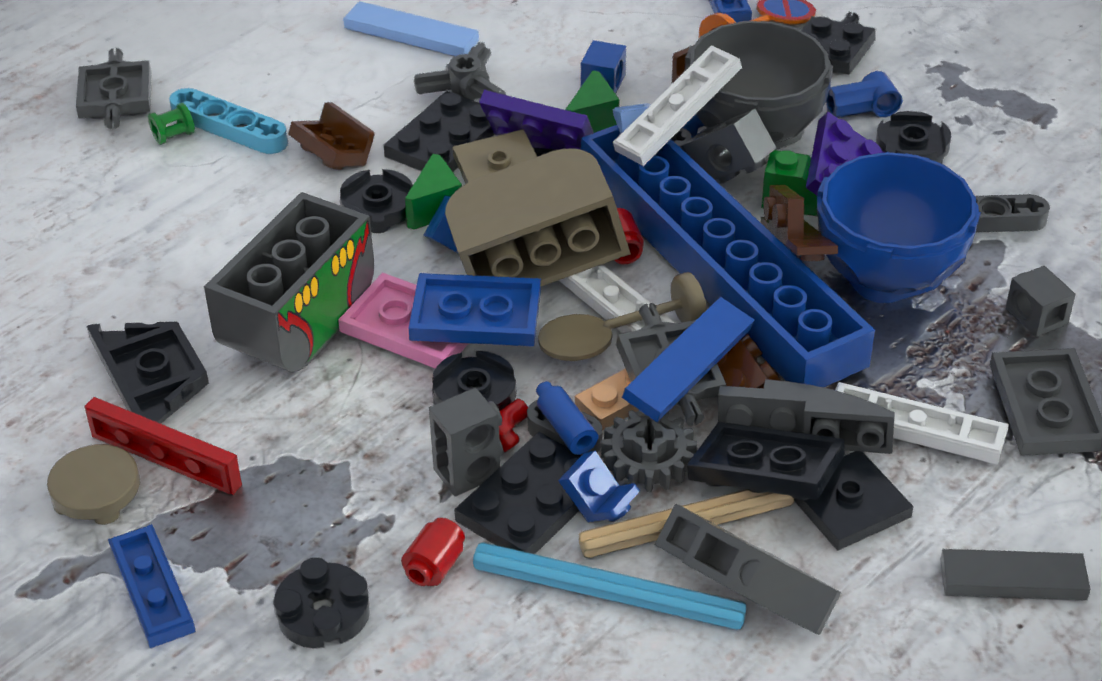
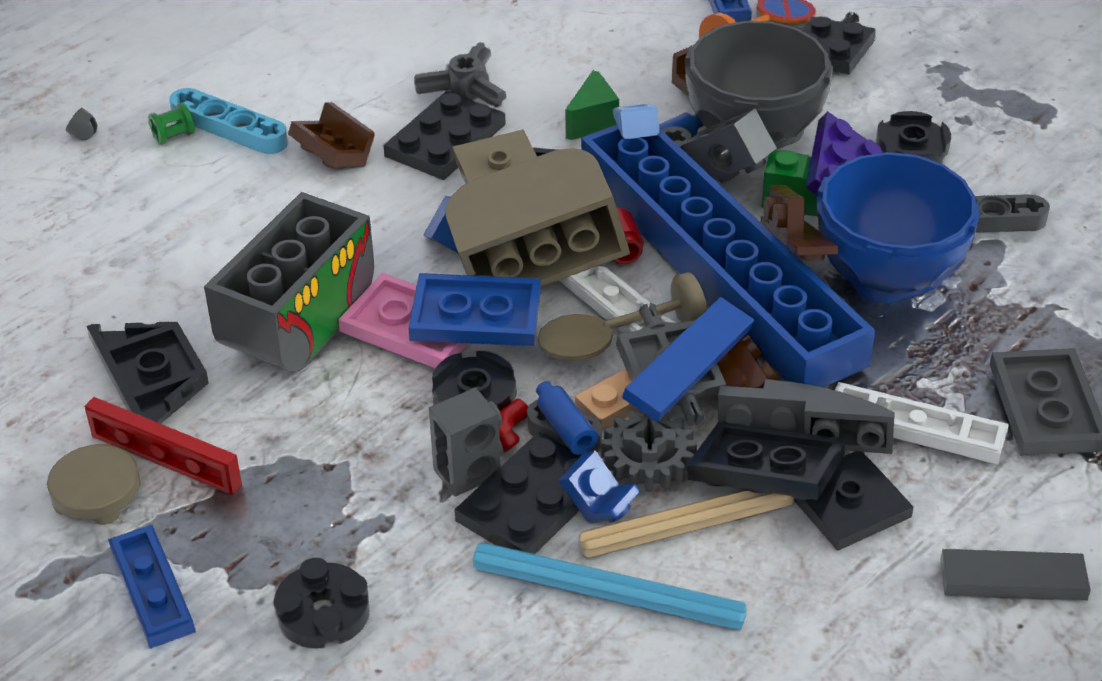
dark grey plate [76,48,151,129] -> none
black plate [339,169,413,233] -> none
light blue tile [343,1,479,56] -> none
red brick [401,517,465,586] -> none
green slope [405,154,462,230] -> none
dark purple plate [479,90,594,150] -> none
blue brick [581,40,626,94] -> none
white plate [613,45,742,166] -> none
dark grey slope [655,504,842,635] -> none
blue piece [826,71,903,118] -> none
dark grey brick [1006,265,1076,337] -> none
none -> dark grey hinge [65,108,98,140]

